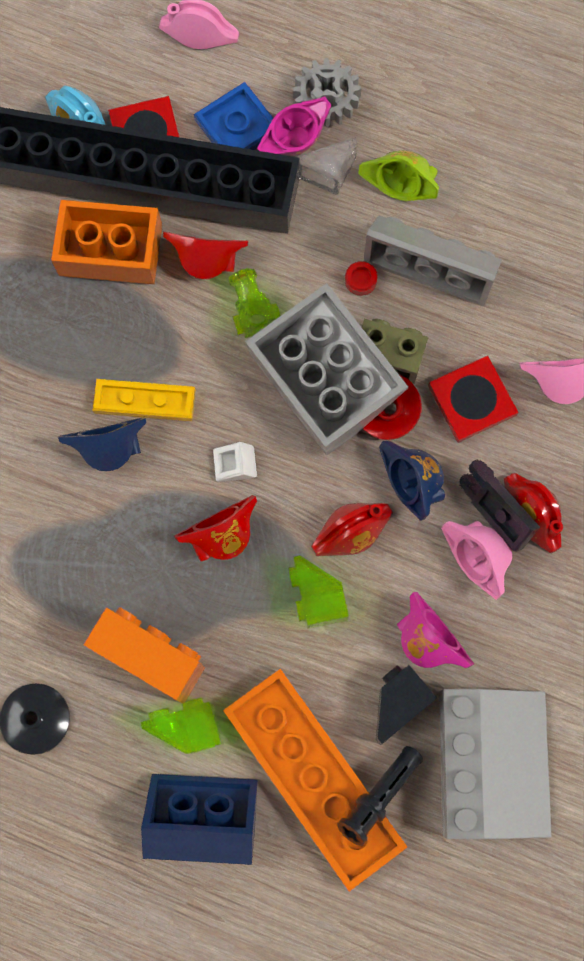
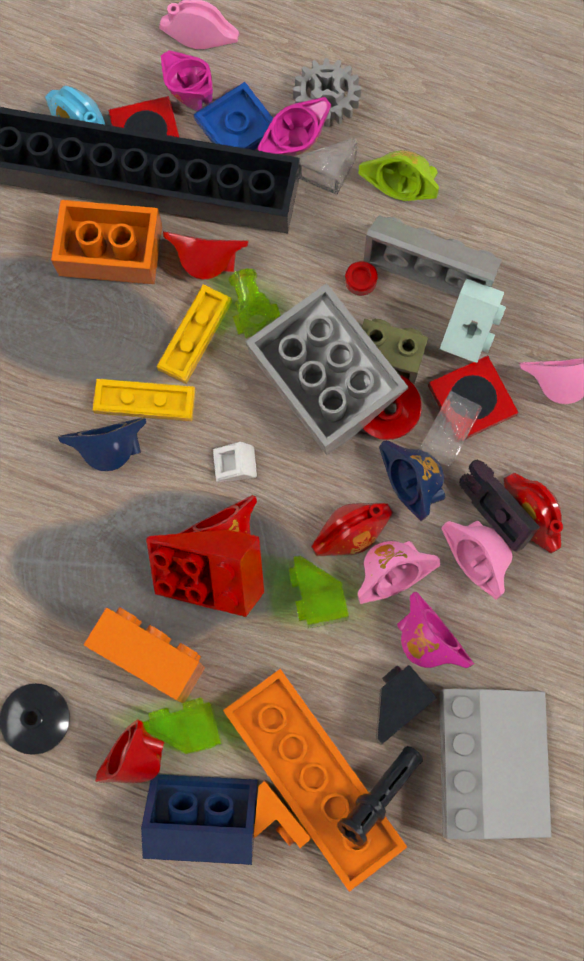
none -> red hat [95,719,164,783]
none -> red slope [146,530,265,617]
none -> yellow tile [156,284,232,384]
none -> dark pink hat [160,50,213,111]
none -> orange slope [253,780,311,848]
none -> bright pink hat [358,541,440,604]
none -> clear plate [419,391,483,467]
none -> light aqua brick [440,278,506,363]

